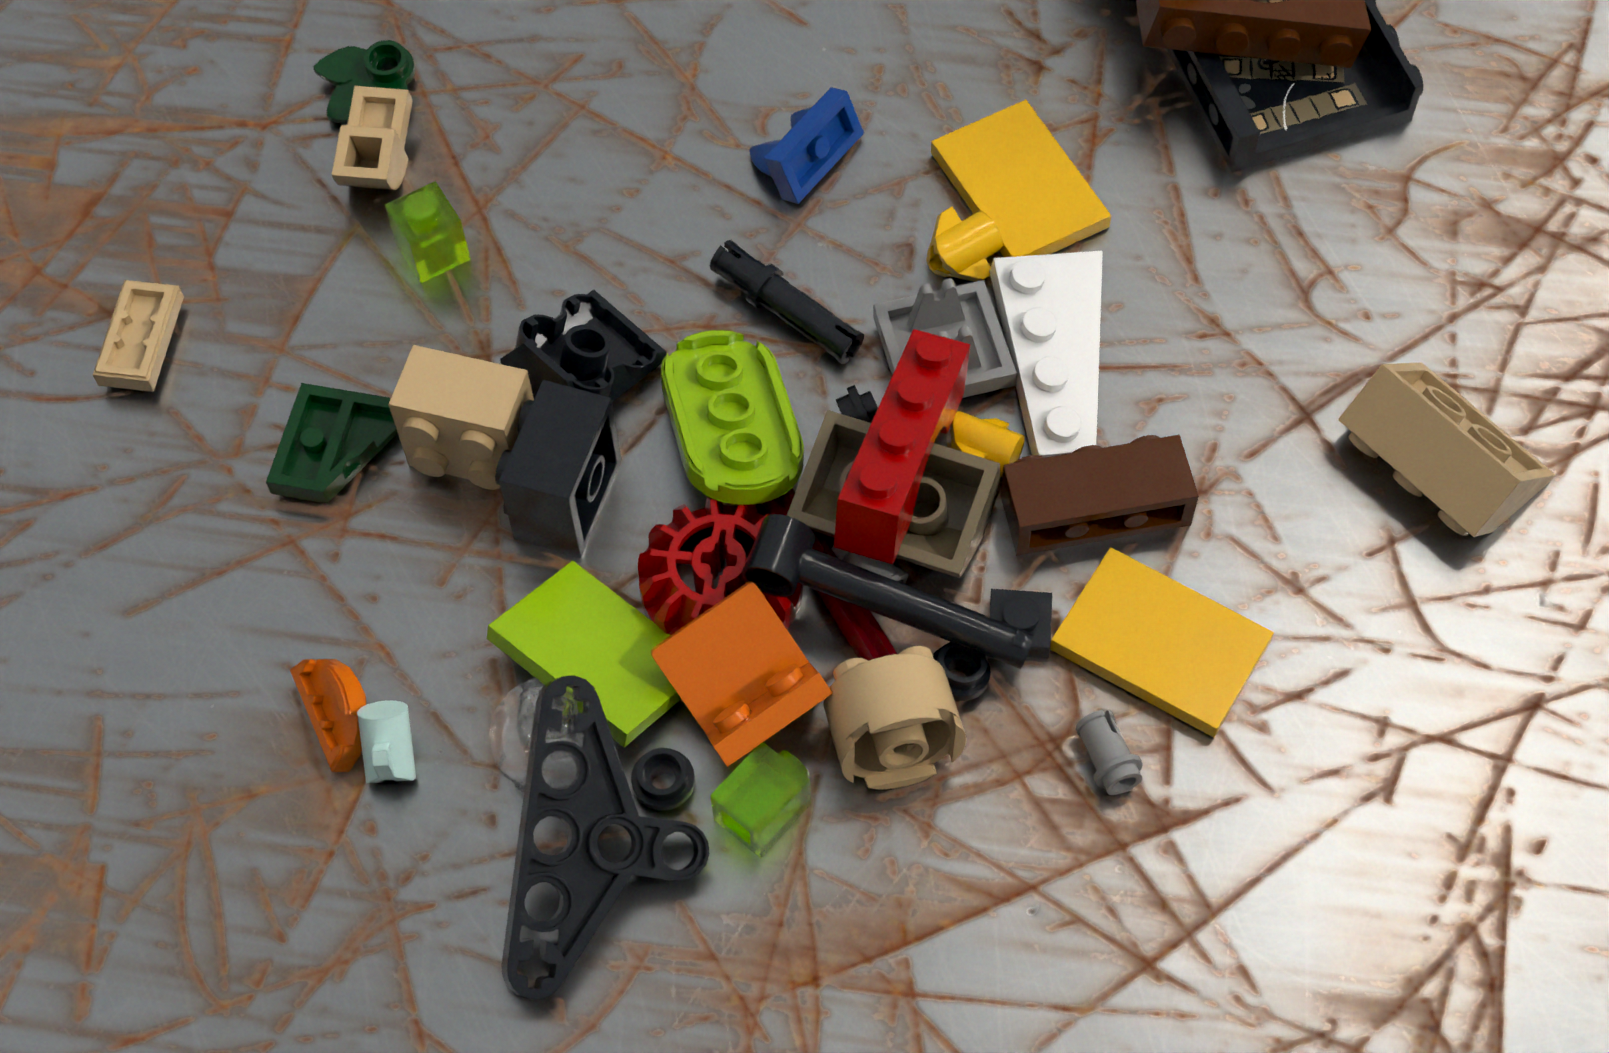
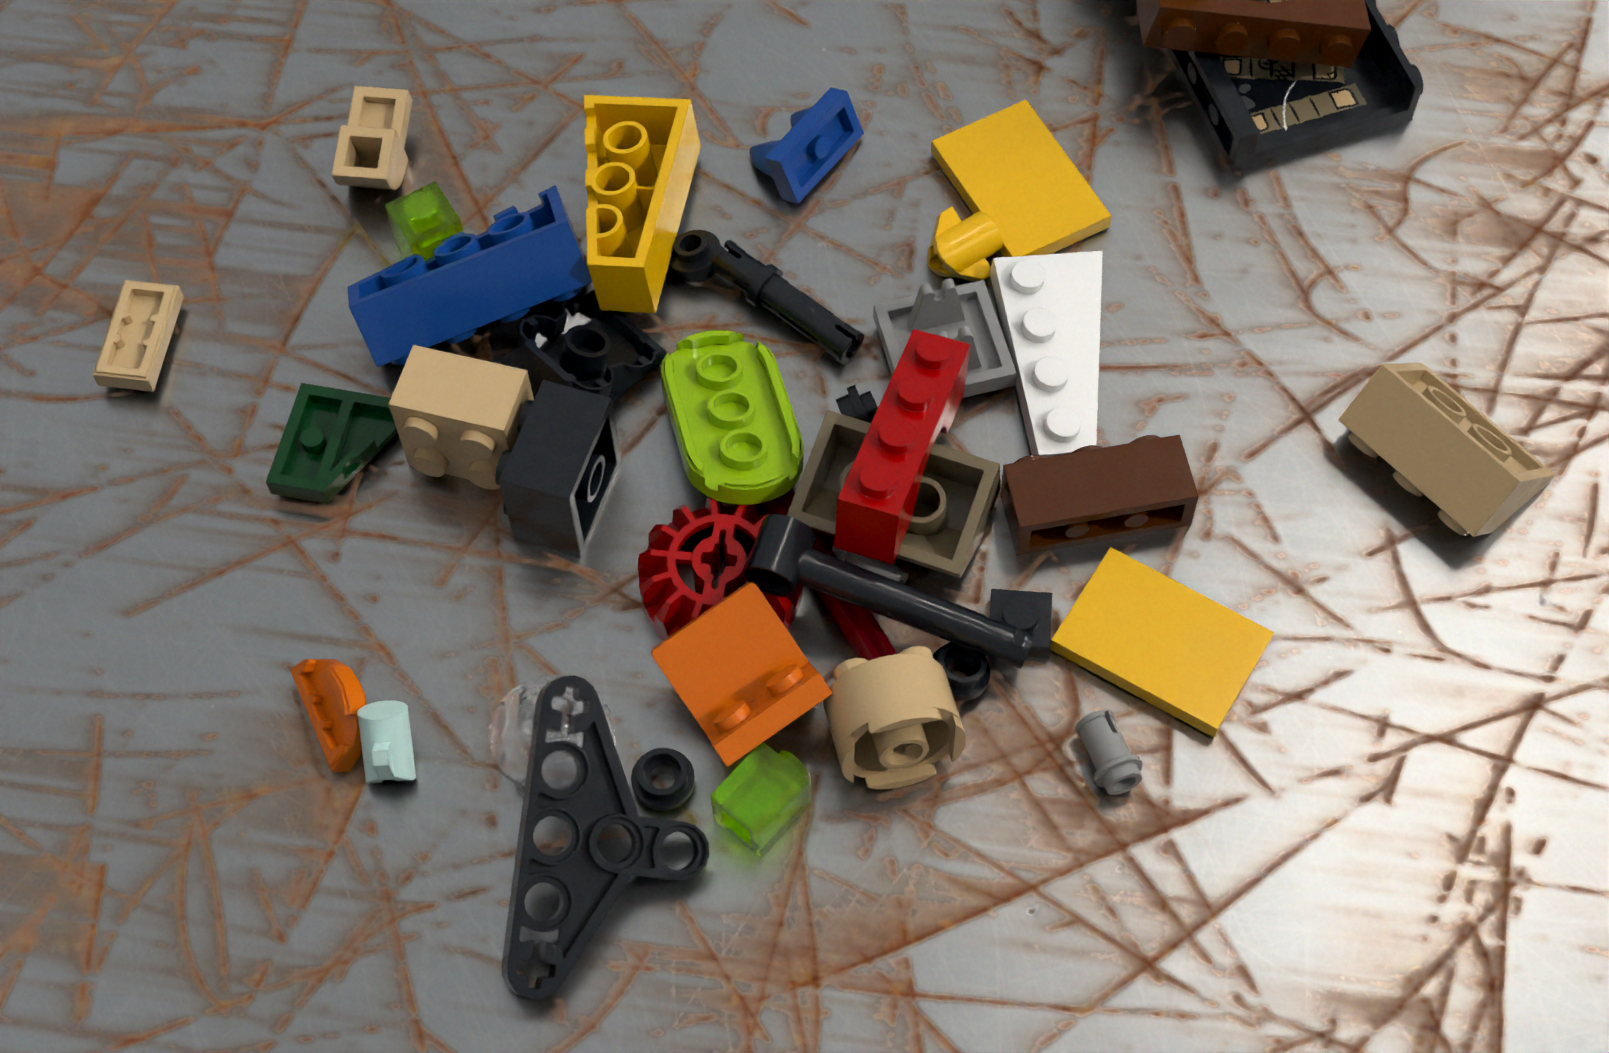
dark green plate [313,40,415,124] -> none
lime tile [487,560,681,748] -> none
yellow piece [946,411,1025,477] -> none
none -> blue wedge [347,185,592,367]
none -> yellow wedge [584,95,701,313]
none -> black plate [669,230,721,283]

